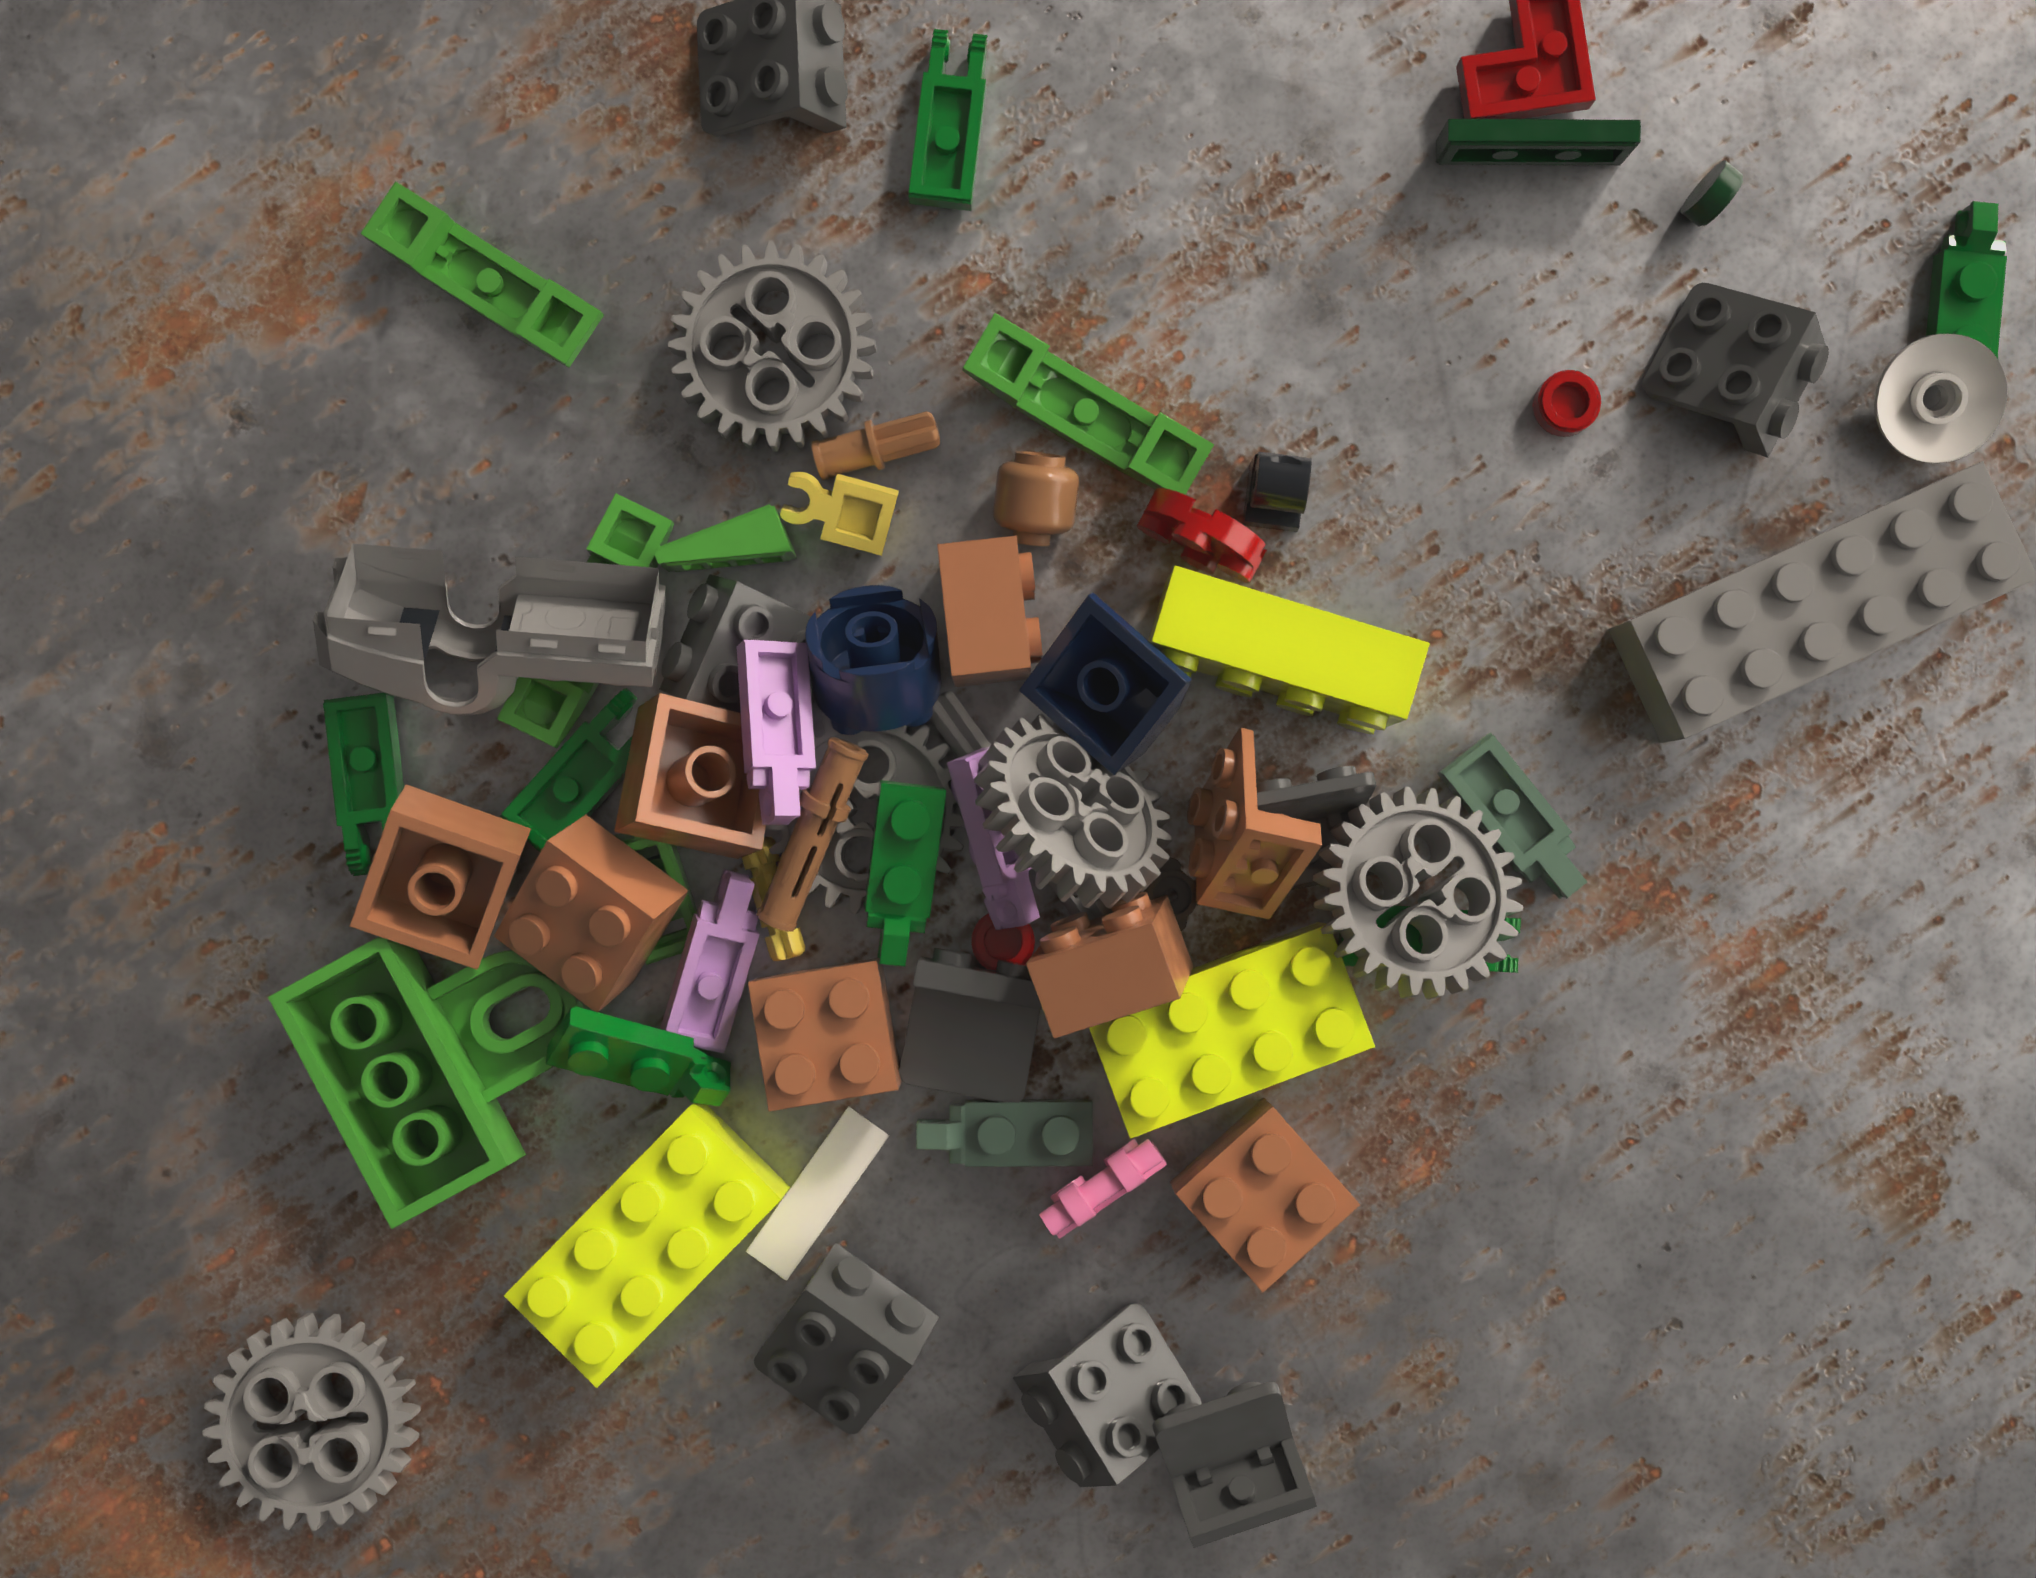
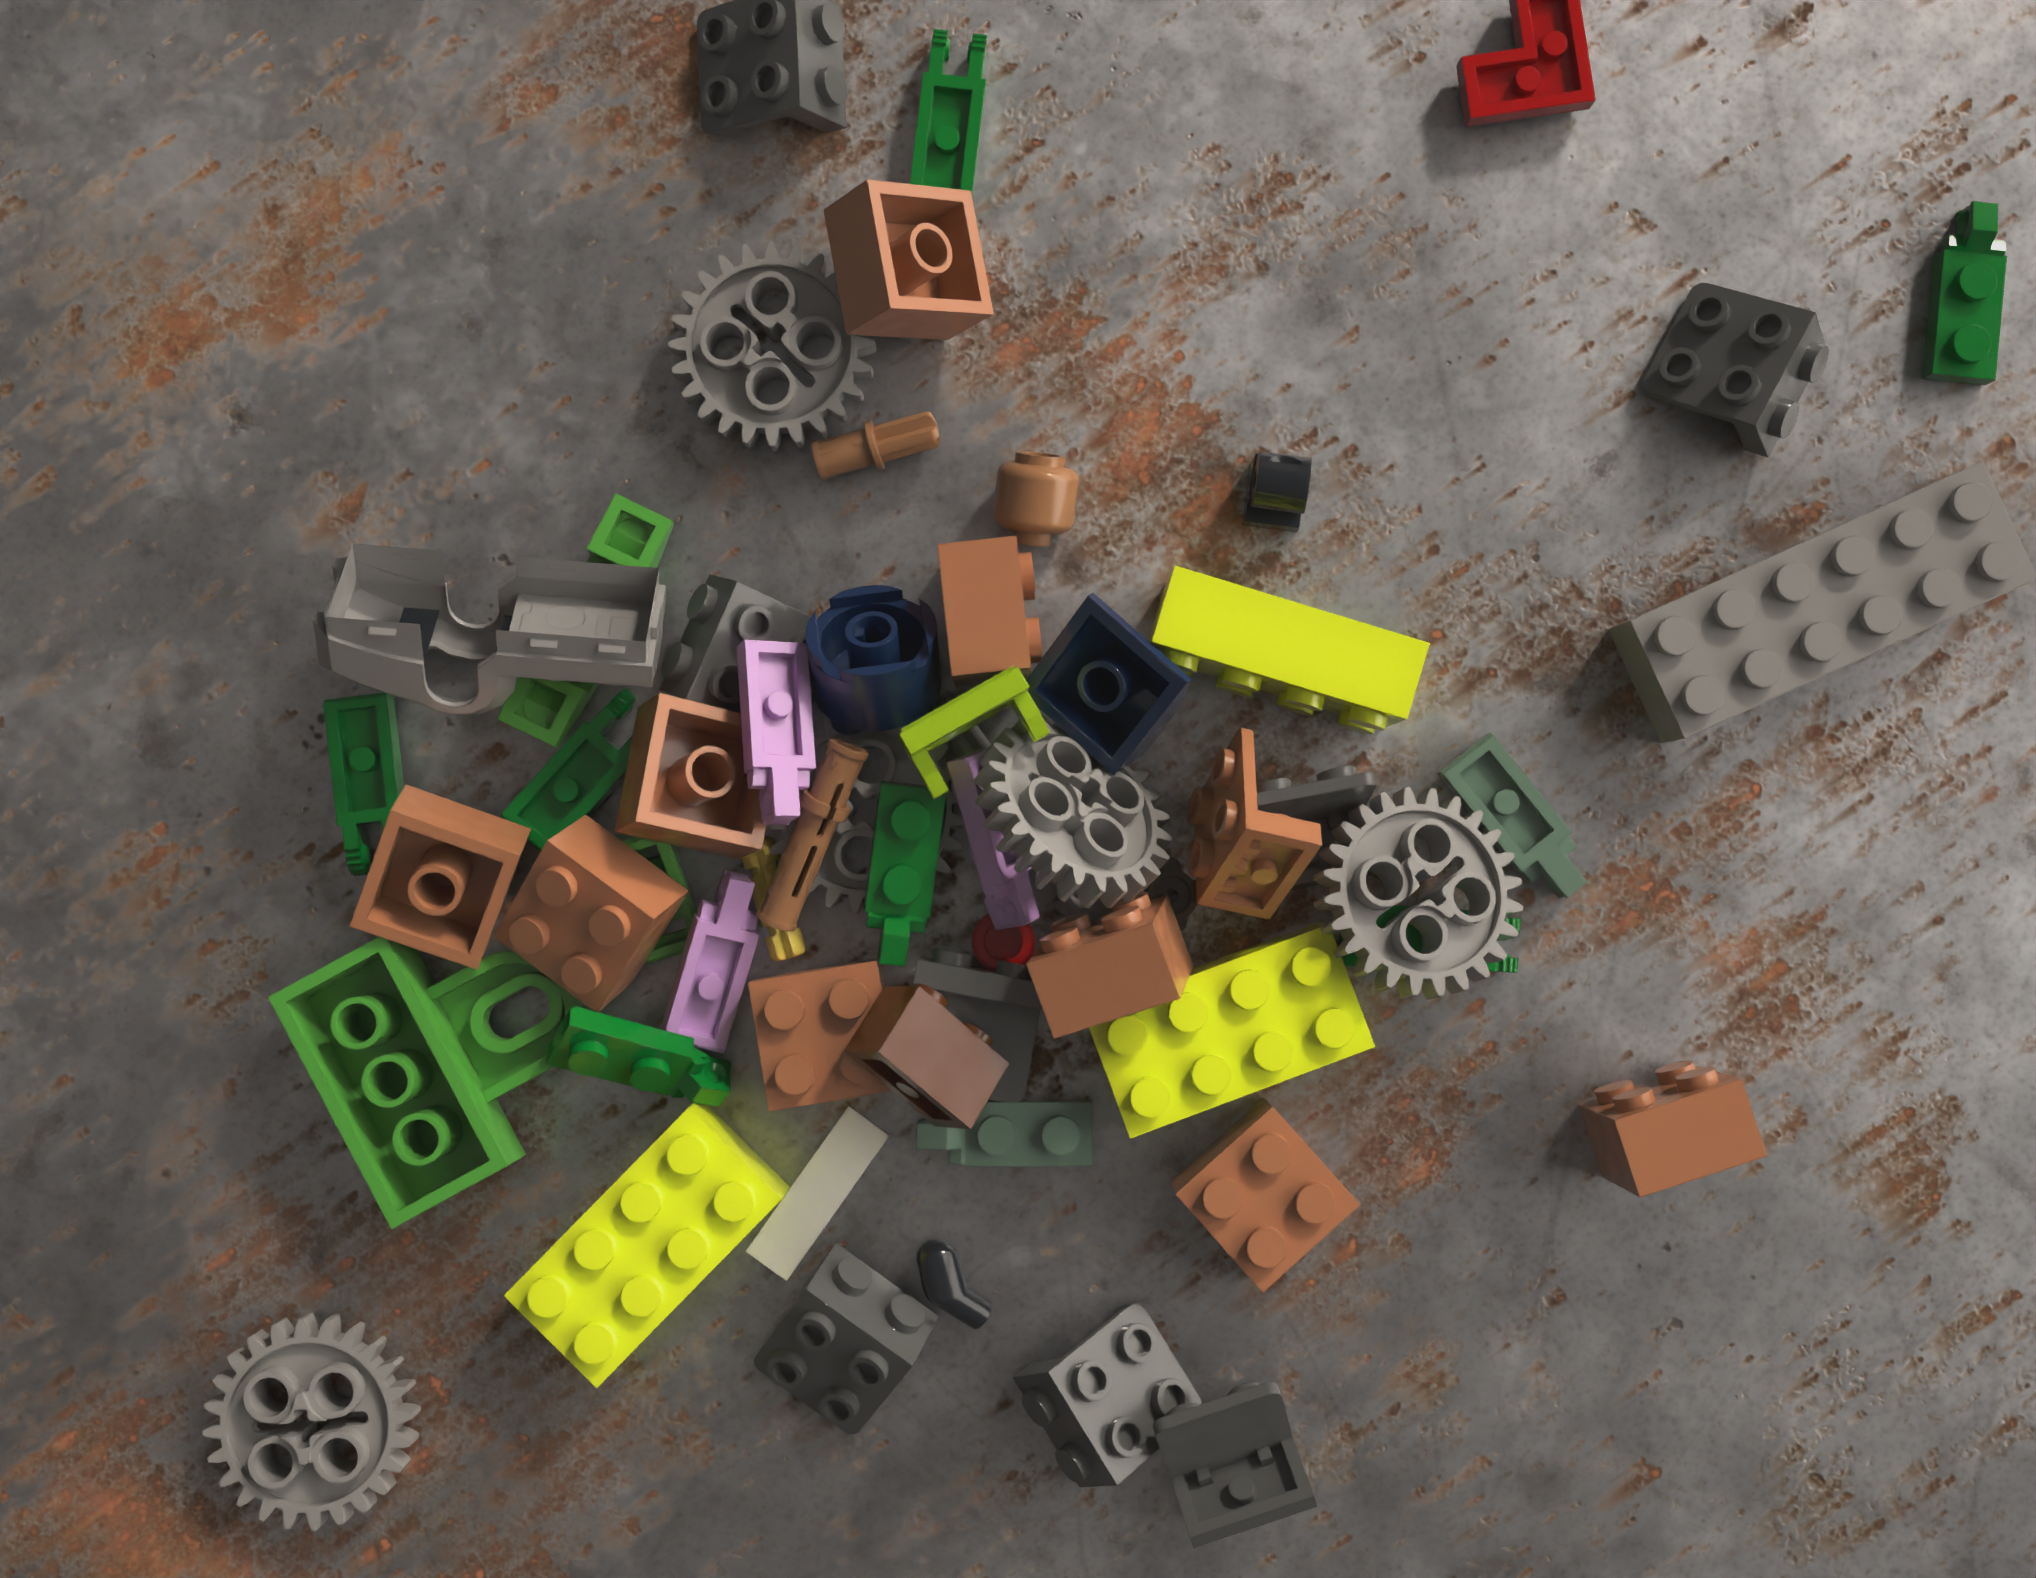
bright green slope [360,181,604,368] -> none
bright green slope [653,504,797,572] -> none
light yellow plate [780,472,899,556] -> none
bright green slope [962,313,1214,495] -> none
bright pink plate [1039,1138,1167,1239] -> none
red plate [1137,488,1267,583] -> none
dark green tile [1436,119,1641,166] -> none
red tile [1533,370,1601,437] -> none
dark green tile [1681,160,1743,227] -> none
white dish [1874,334,2008,463] -> none
none -> nougat brick [823,179,994,340]
none -> reddish brown brick [844,983,1009,1129]
none -> lime piece [899,666,1050,799]
none -> black arm [916,1239,992,1329]
none -> nougat brick [1578,1060,1767,1197]

